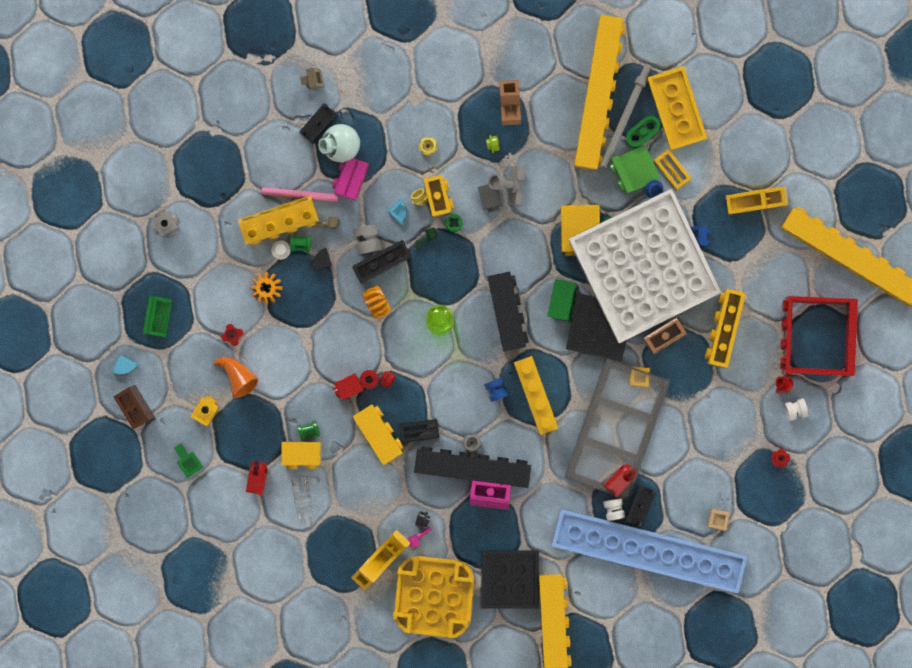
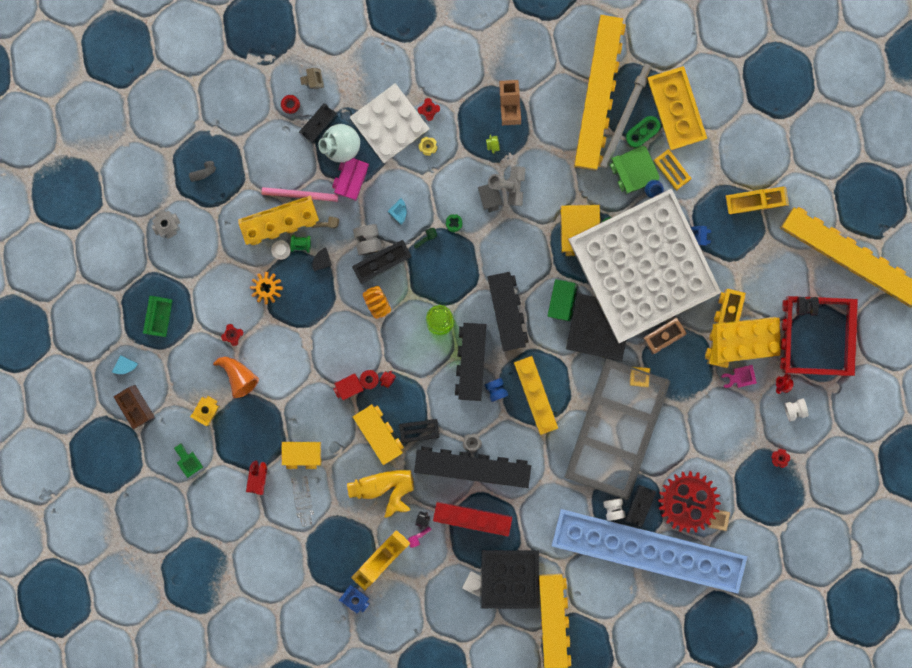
green bush [297,420,320,441] -> none
yellow tile [393,556,475,638] -> none
light yellow plate [411,189,428,206] -> none
yellow brick [423,175,454,218] -> none
dark pink brick [470,481,511,510] -> none
red piece [603,464,636,498] -> none
none -> dark grey arm [189,161,216,182]
none -> red plate [281,95,300,114]
none -> blue brick [339,583,370,614]
none -> yellow piece [347,470,414,518]
none -> white plate [350,83,430,163]
none -> red plate [417,98,440,121]
none -> red brick [433,501,512,537]
none -> black brick [455,323,487,401]
none -> red gear [658,471,721,533]
none -> yellow plate [713,317,780,363]
none -> dark pink plate [721,365,757,388]
none -> black wheel [796,297,819,316]

